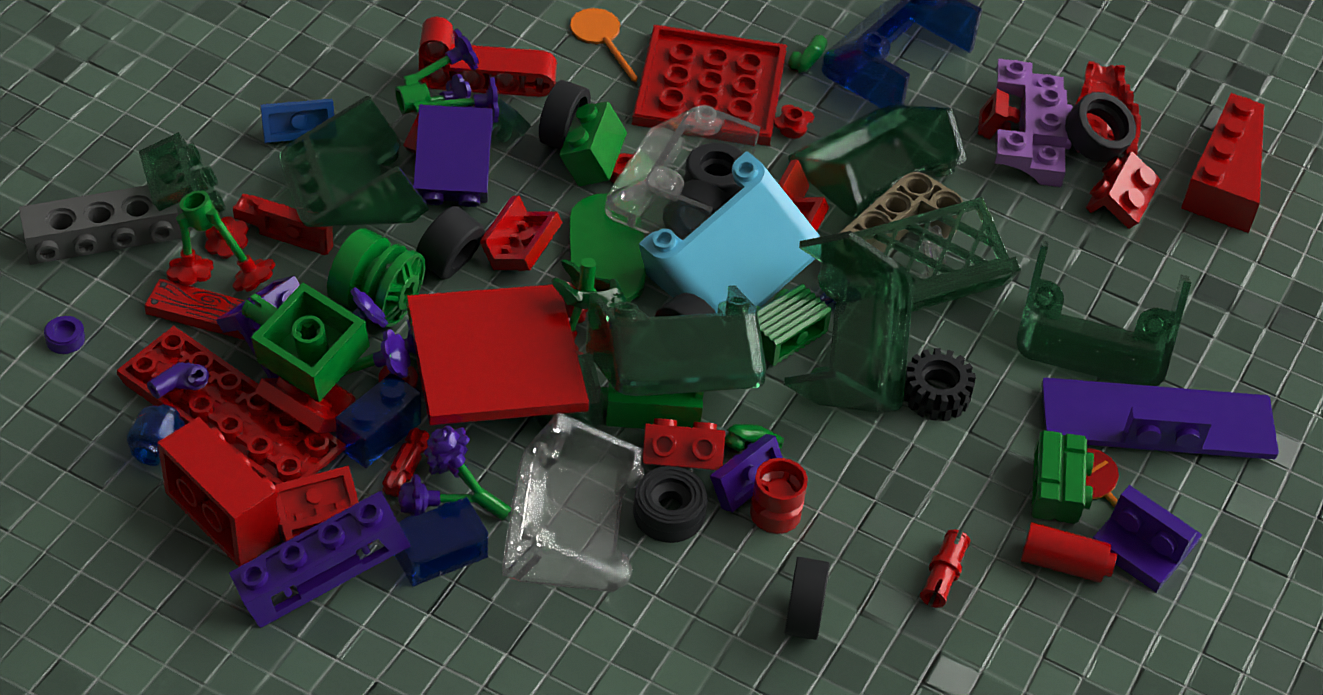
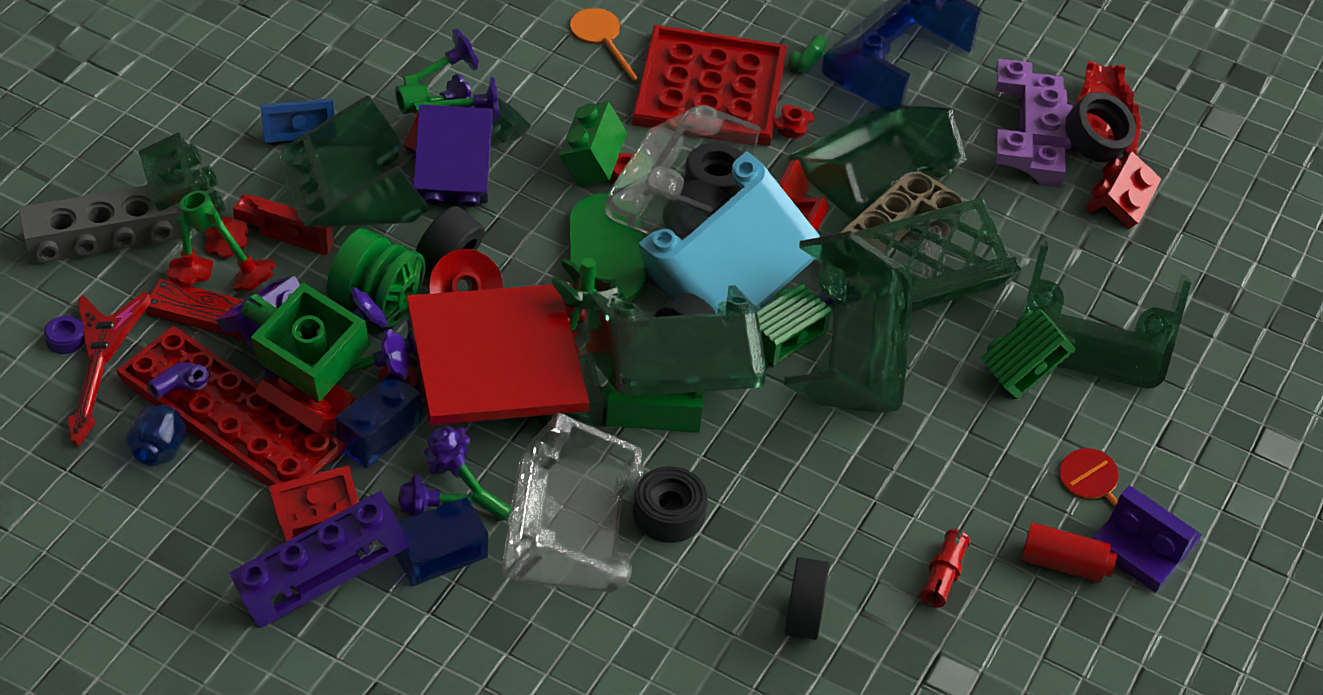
red brick [158,417,281,567] -> none
red axle [382,428,430,498] -> none
red beam [419,17,557,97] -> none
red bracket [480,196,563,271] -> none
black tyre [538,80,591,150] -> none
red bracket [642,419,726,471] -> none
dark purple plate [710,434,783,512] -> none
green arm [724,424,784,452] -> none
red wheel [750,458,808,534] -> none
black tyre [902,348,976,421] -> none
red tile [978,89,1020,139] -> none
green brick [1031,430,1094,524] -> none
dark purple bracket [1041,378,1279,460] -> none
red wedge [1181,93,1264,233] -> none
none -> red piece [68,292,151,447]
none -> red dish [428,249,503,294]
none -> green brick [981,308,1076,399]

